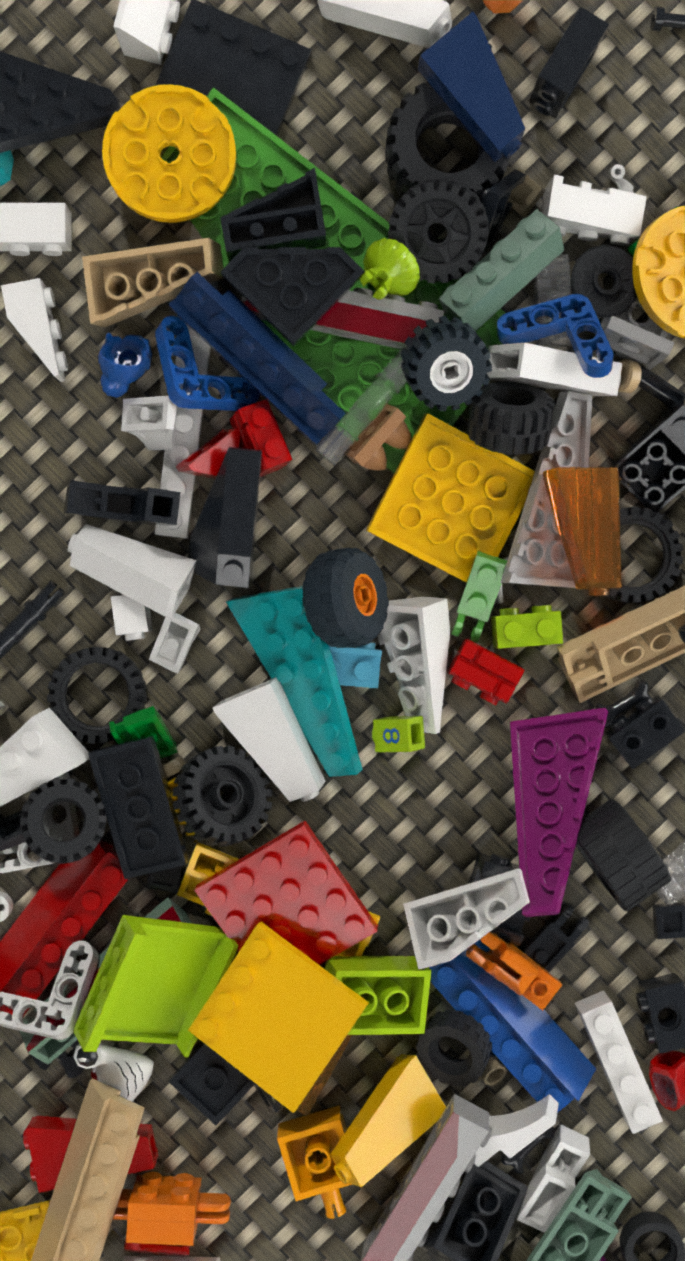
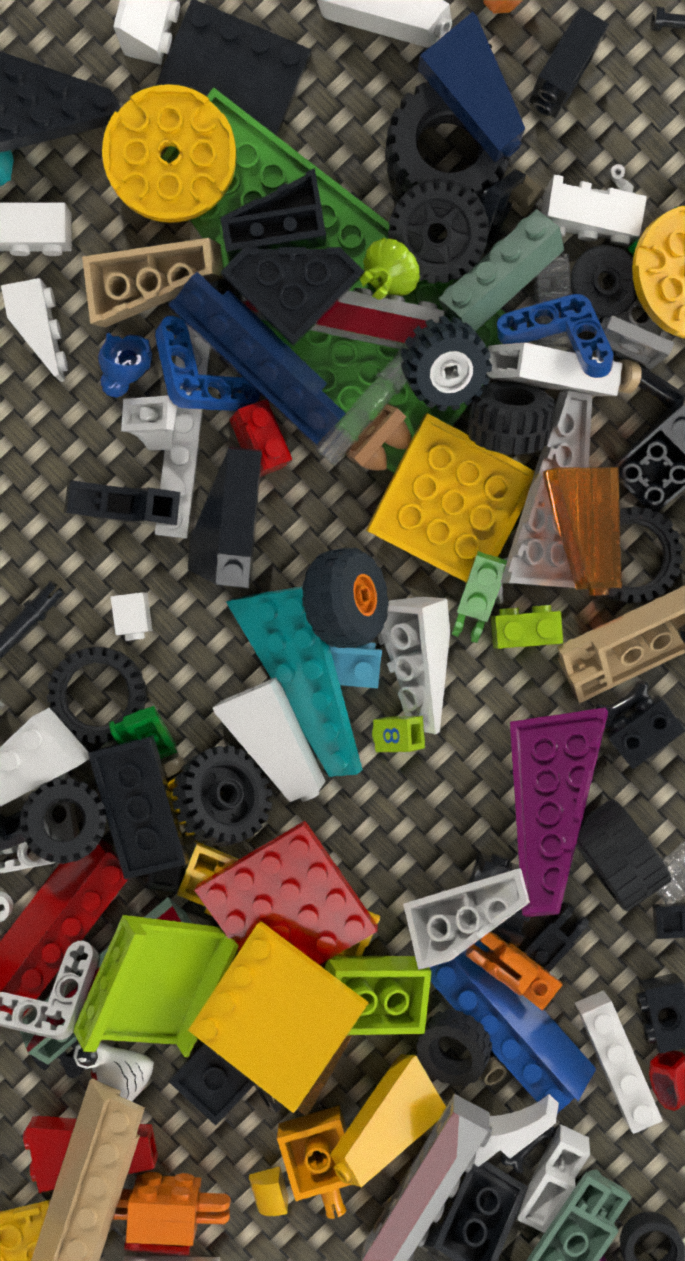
white slope [68,524,196,619] -> none
white slope [149,613,201,674] -> none
red slope [175,428,240,479] -> none
red brick [447,639,525,706] -> none
none -> yellow brick [249,1166,289,1216]

